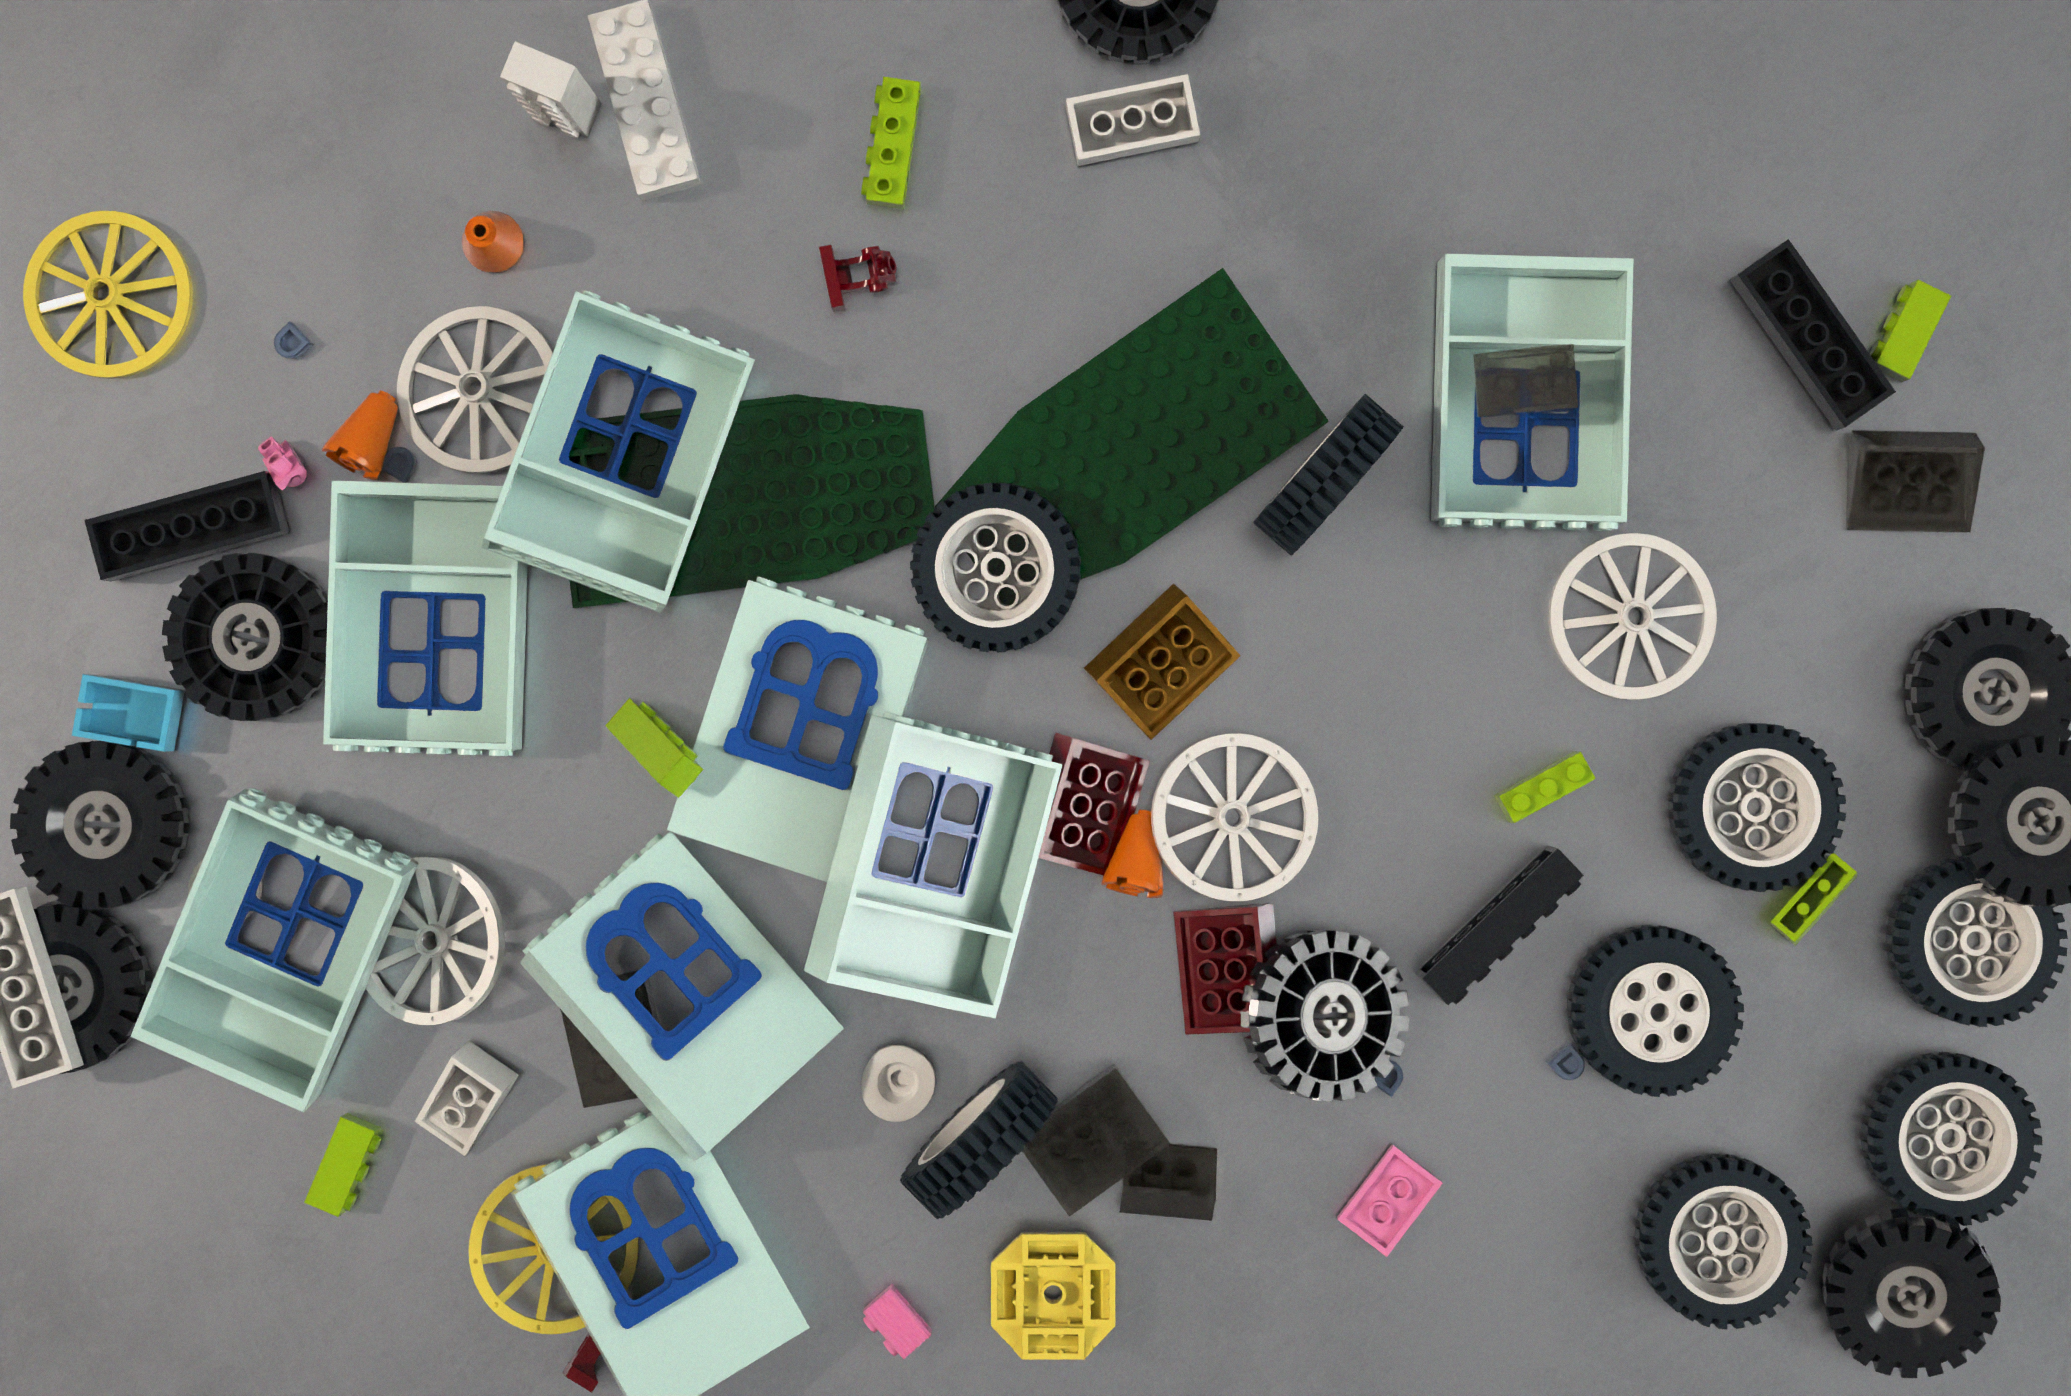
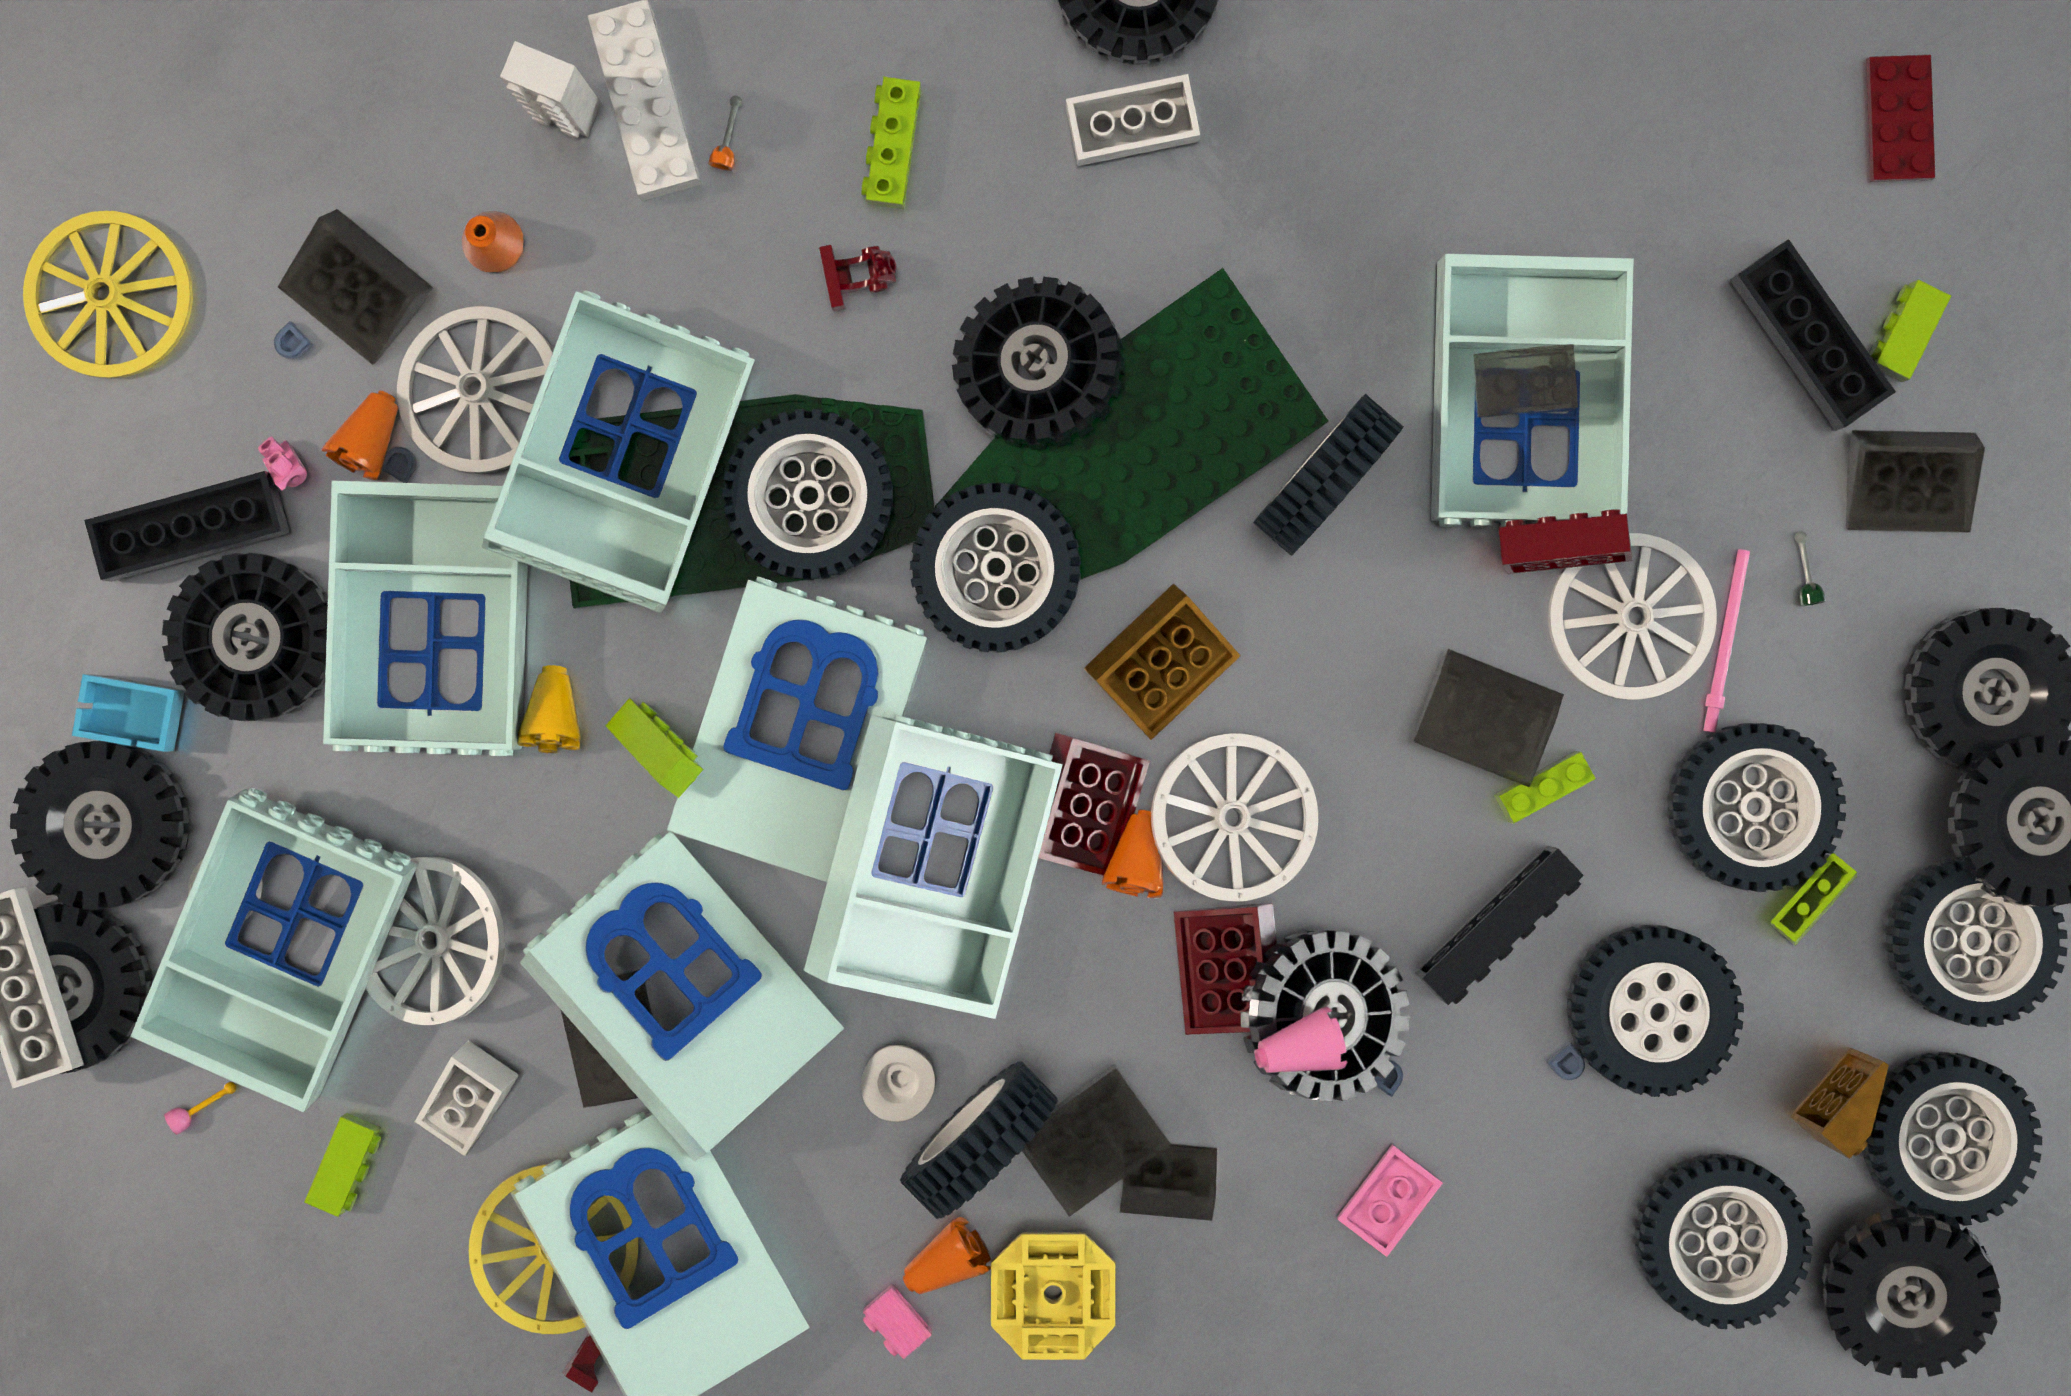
none -> hinge [164,1082,236,1135]
none -> clear smoke slope [278,209,433,365]
none -> yellow cone [517,665,581,753]
none -> hinge [708,96,742,171]
none -> wheel [722,409,894,580]
none -> orange cone [903,1217,991,1294]
none -> black wheel [952,276,1125,450]
none -> bright pink cone [1254,1007,1347,1073]
none -> clear smoke slope [1413,649,1564,787]
none -> dark red slope [1499,509,1633,574]
none -> bright pink bar [1703,549,1750,733]
none -> pearl gold slope [1791,1048,1889,1159]
none -> hinge [1795,531,1826,606]
none -> dark red plate [1866,55,1935,182]

